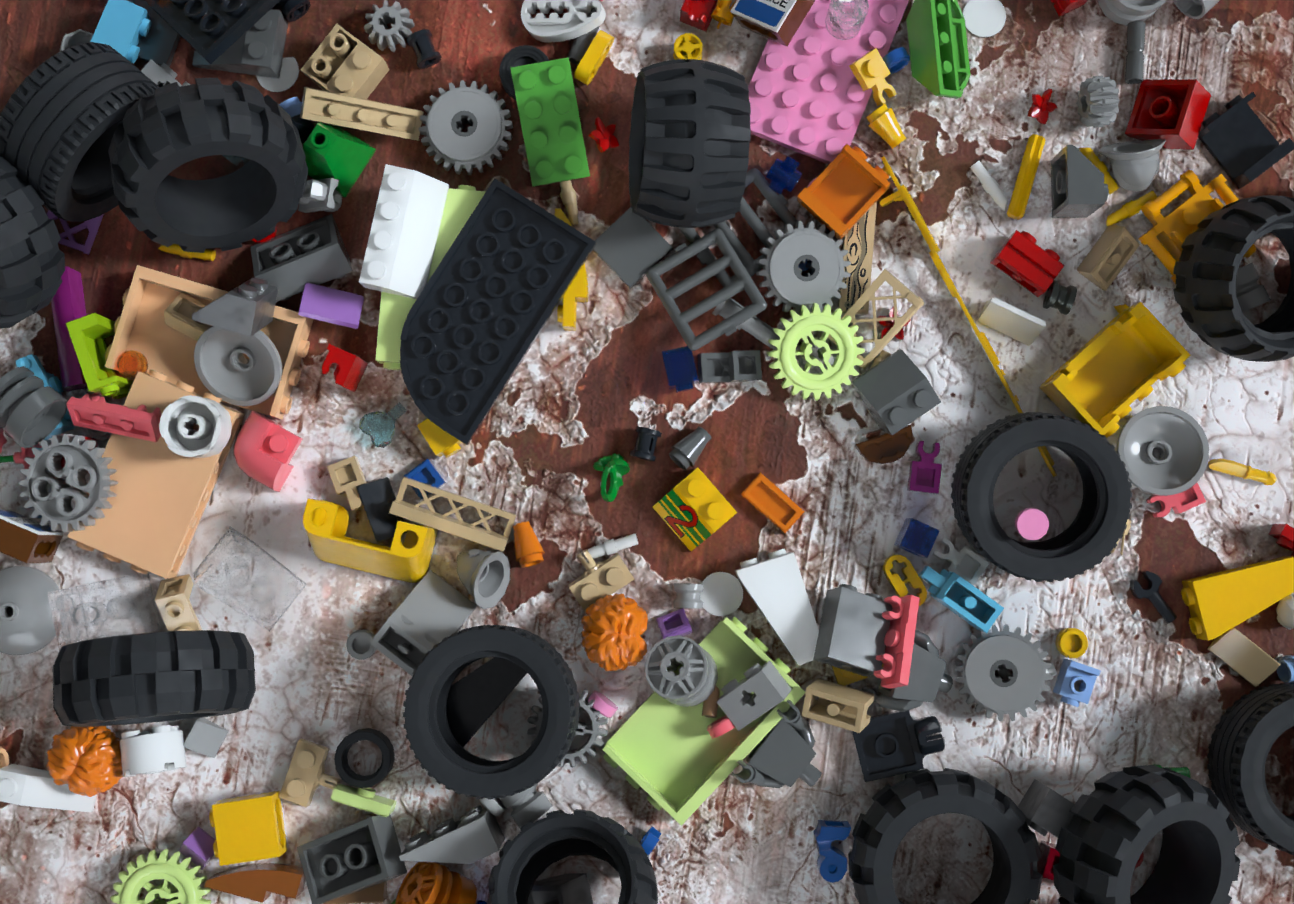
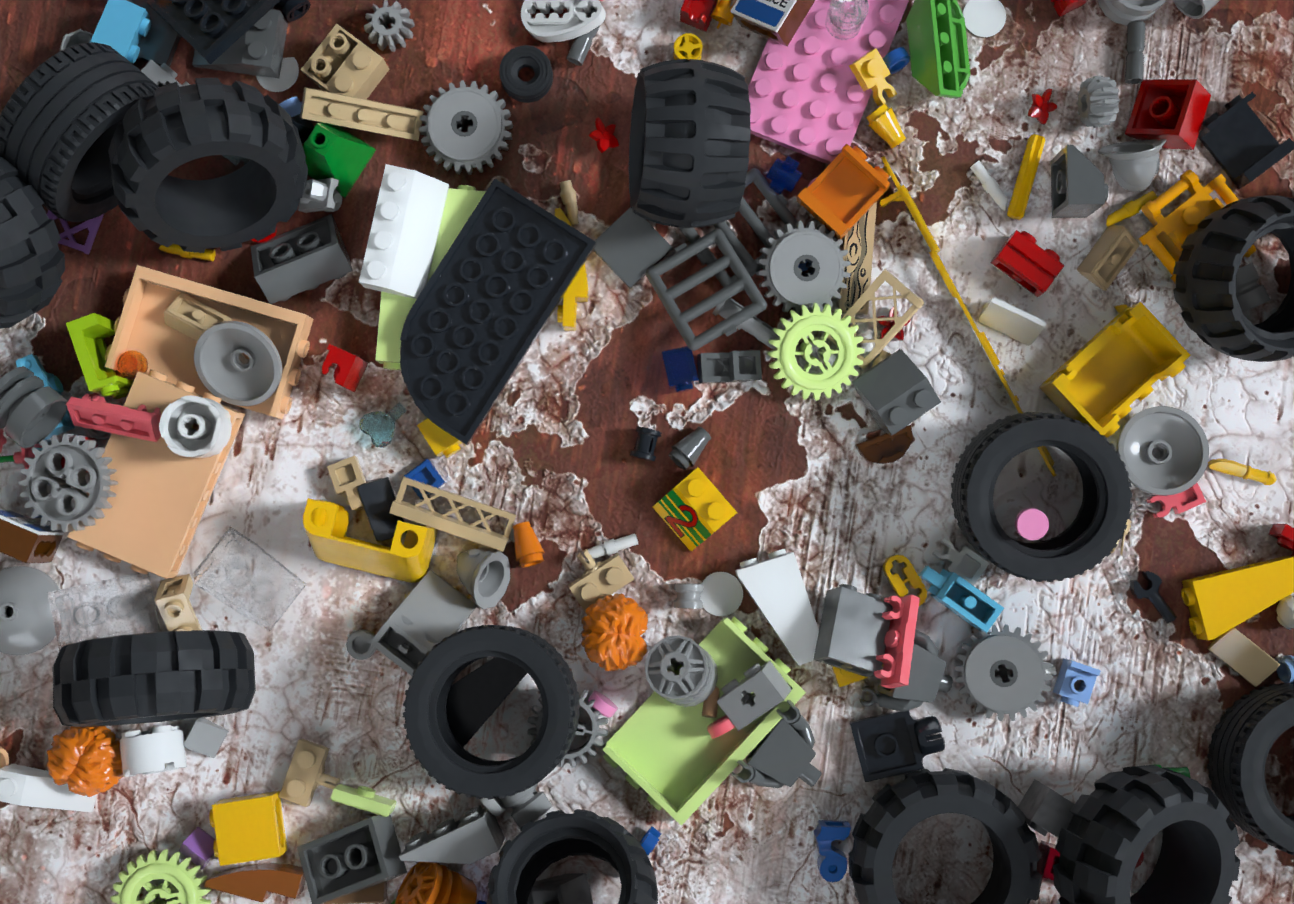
magenta brick [51,266,88,391] -> none
flat silver slope [192,278,278,337] -> none
coral brick [234,411,303,492] -> none
medium lavender slope [298,283,364,329] -> none
black tyre [334,728,395,788] -> none
black bush [406,29,442,69] -> none
bright green plate [510,57,590,186] -> none
yellow beam [574,30,614,85] -> none
green piece [593,453,630,502] -> none
medium lavender slope [656,608,693,639] -> none
orange tile [740,472,805,534] -> none
tan brick [801,678,875,733] -> none
clear blue brick [894,518,940,558] -> none
magenta plate [907,441,942,494] -> none
pearl dark grey wheel [1043,280,1077,315] -> none
yellow tile [1055,628,1088,658] -> none
yellow piece [1079,148,1120,195] -> none

